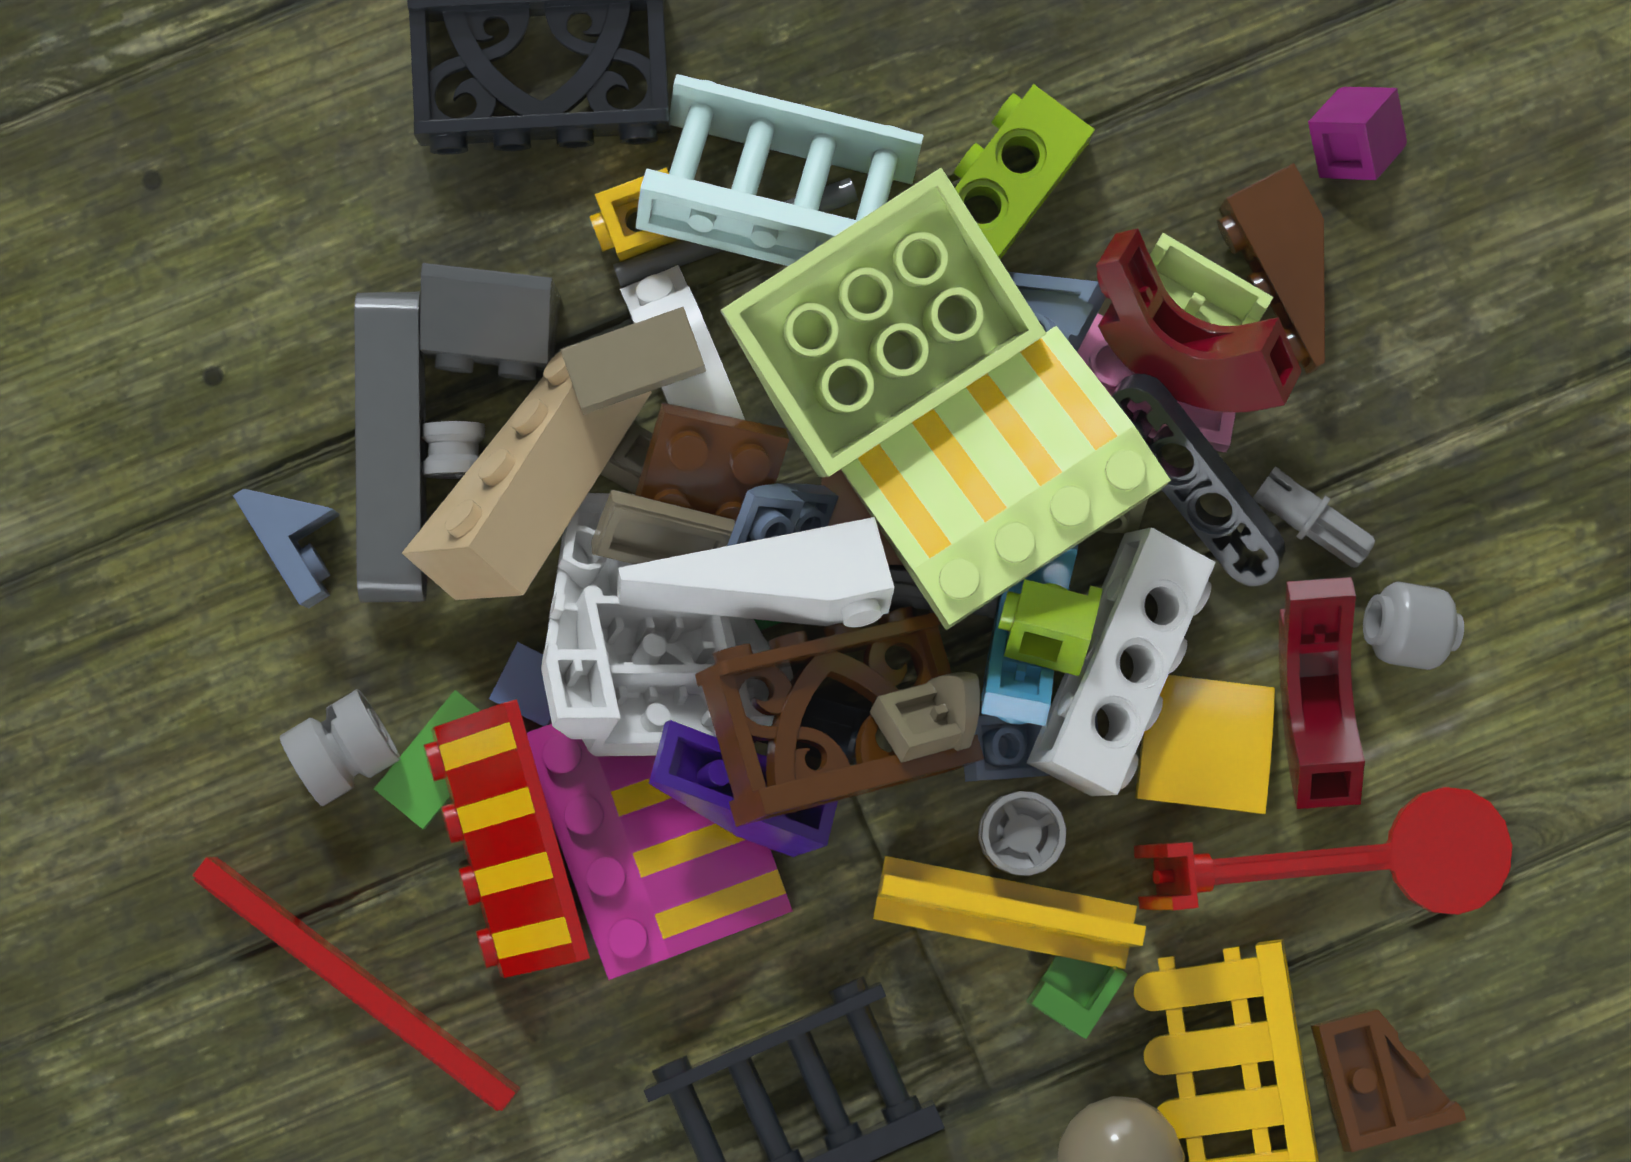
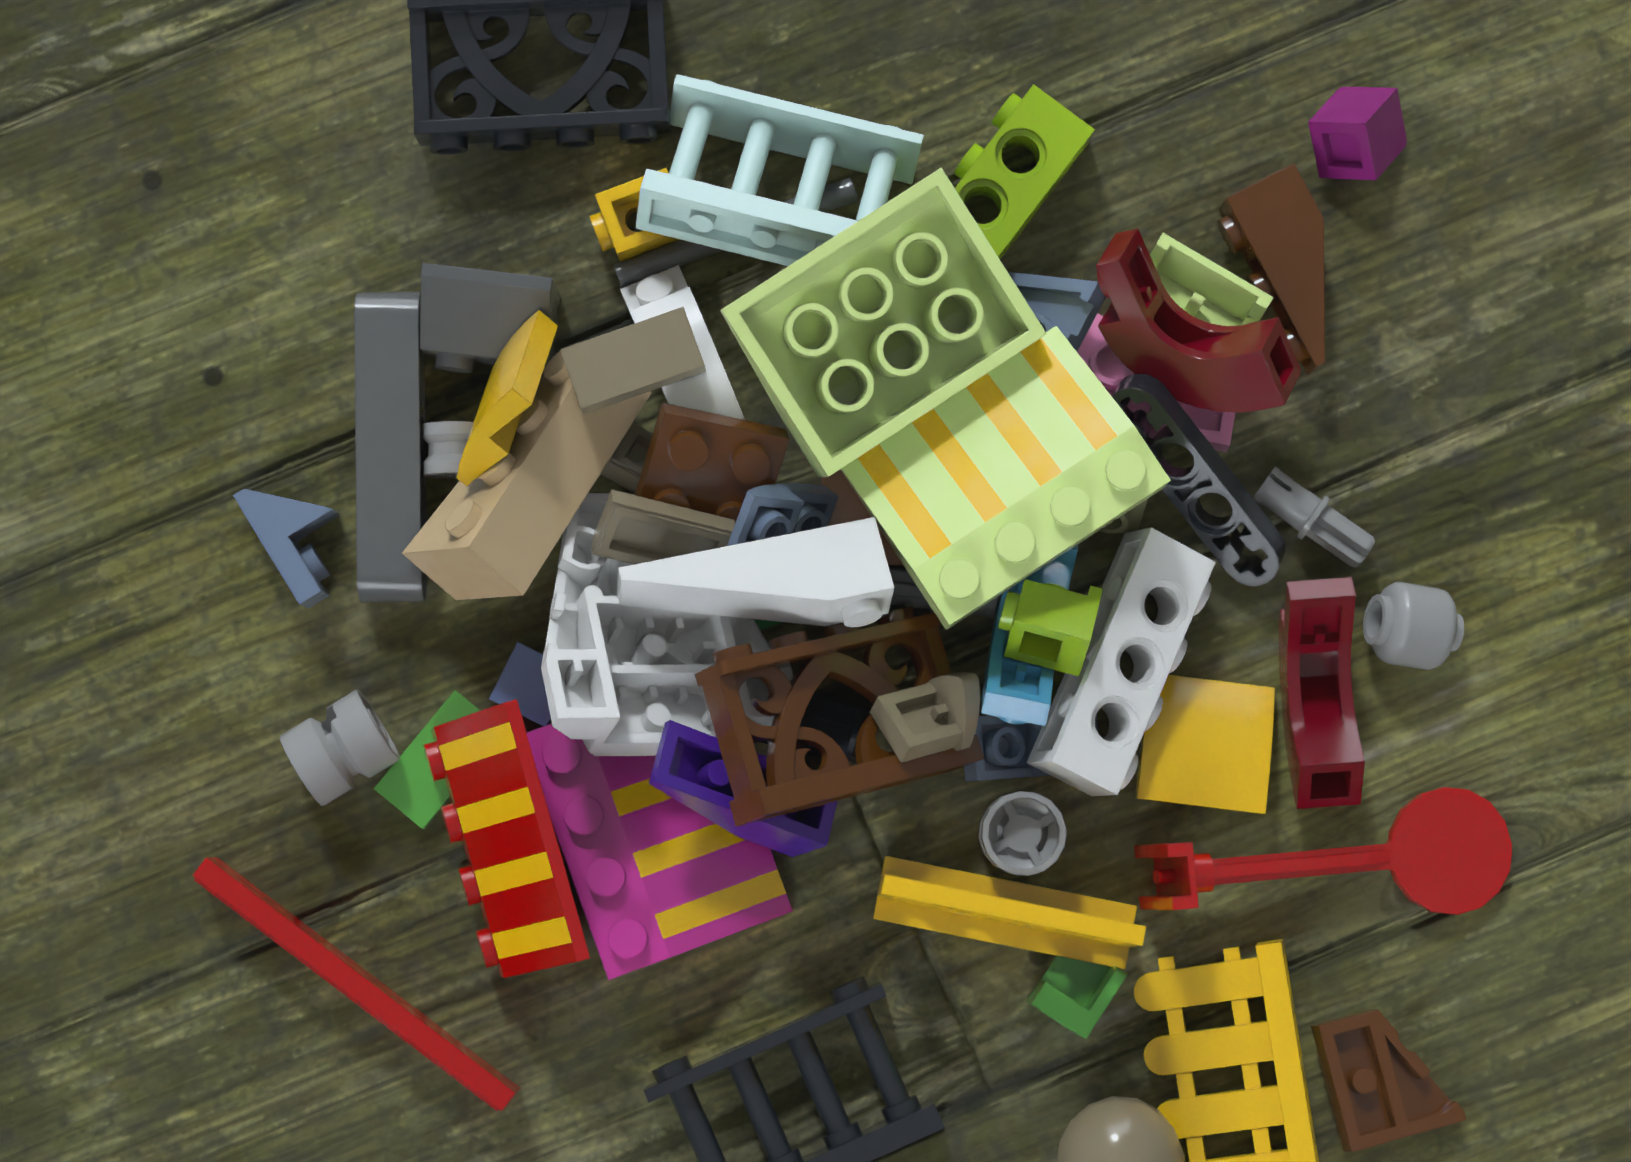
none -> yellow slope [457,310,558,486]

